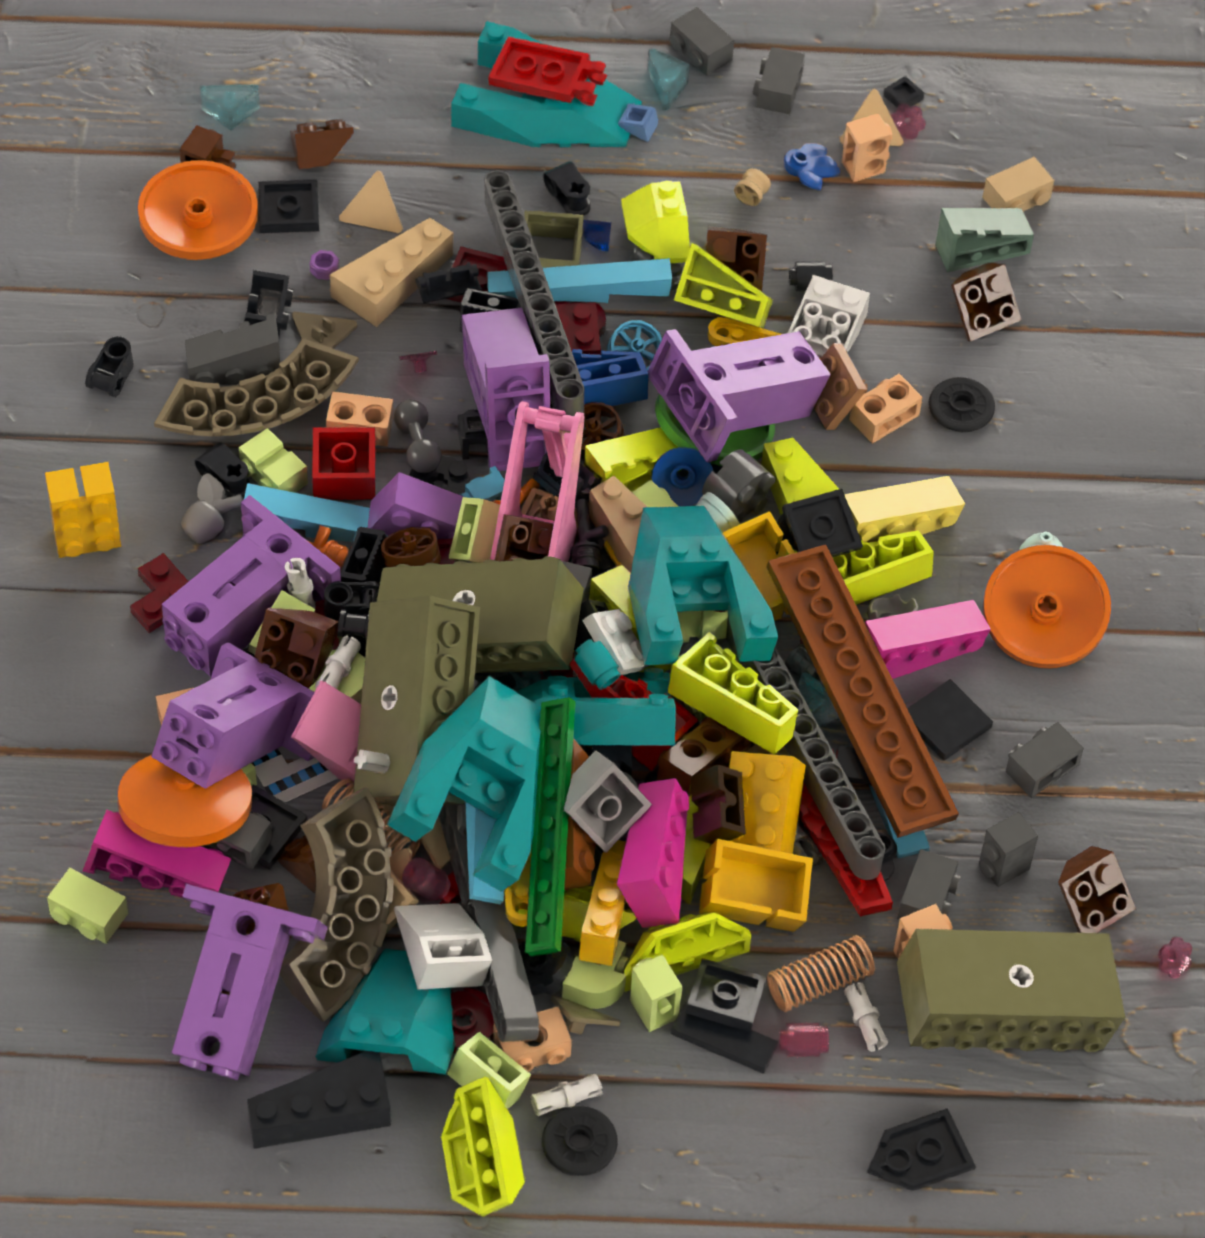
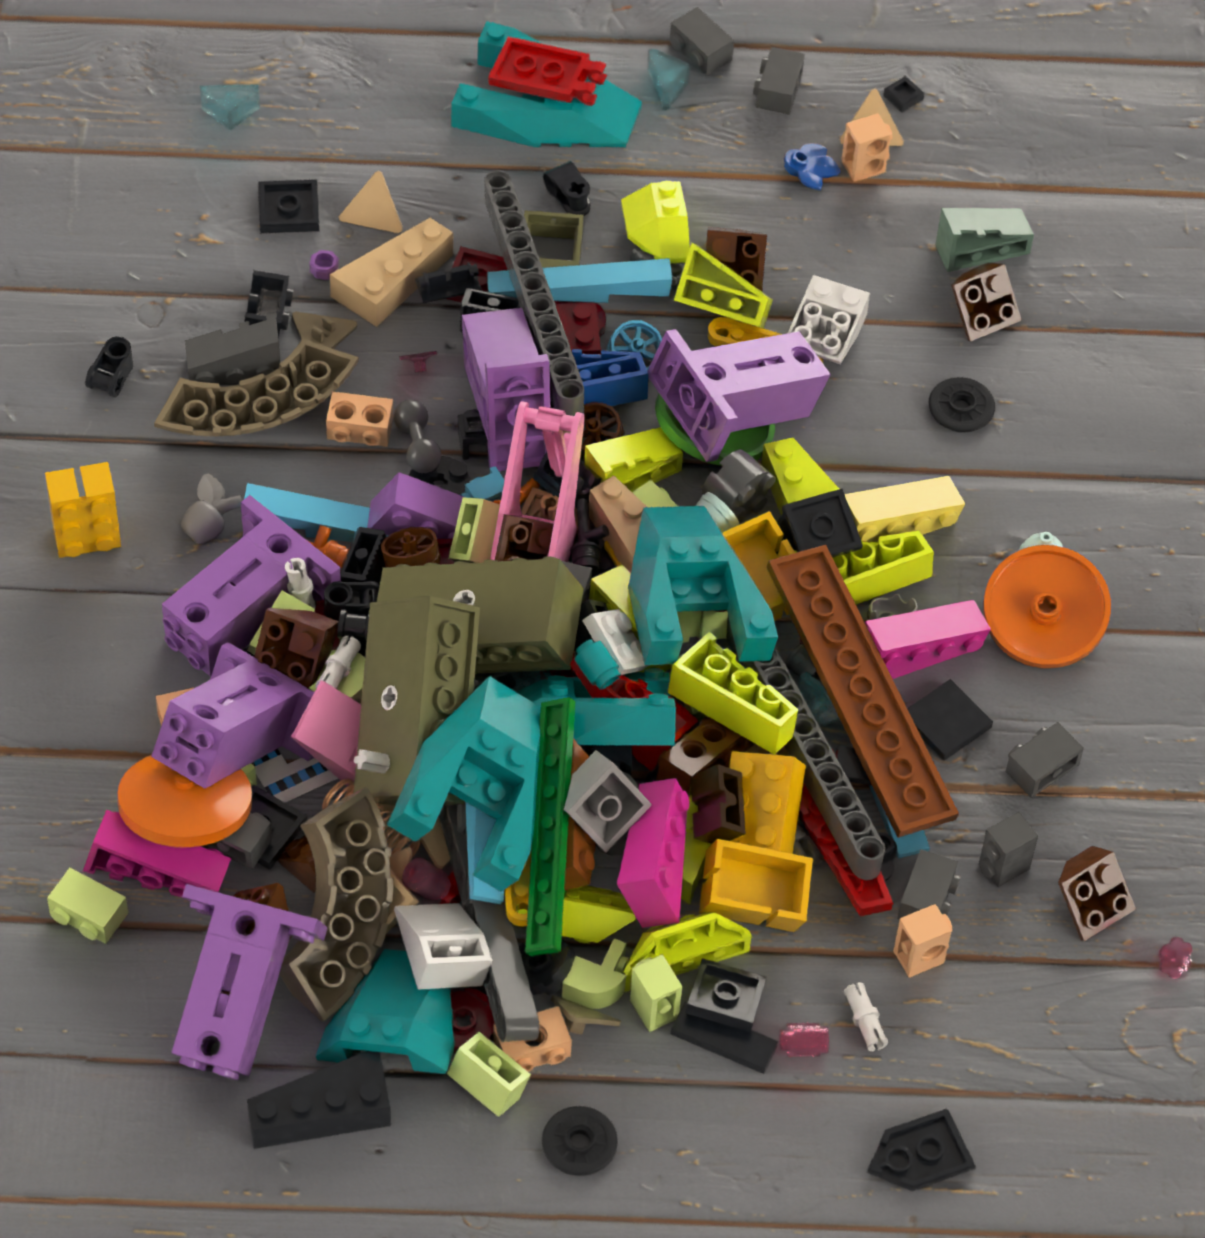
dark red plate [130,553,189,633] -> none
orange dish [138,160,258,260] -> none
reddish brown brick [180,125,236,169] -> none
black piece [194,442,250,498] -> none
yellowish green brick [239,428,308,493] -> none
reddish brown slope [290,119,354,169] -> none
red brick [312,427,376,500] -> none
neon yellow wedge [441,1076,525,1216] -> none
white pin [531,1074,603,1116] -> none
yellow arch [579,840,626,966] -> none
clear blue tile [583,220,612,251] -> none
medium blue slope [618,104,658,142] -> none
blue dish [652,447,714,506] -> none
tan wheel [734,168,771,206] -> none
light nougat piece [767,935,875,1012] -> none
black brick [789,261,833,292] -> none
medium nougat plate [814,343,868,430] -> none
light nougat brick [849,374,922,444] -> none
clear pink plant [891,104,926,140] -> none
olive piece [897,929,1126,1052] -> none
tan brick [983,157,1054,212] -> none

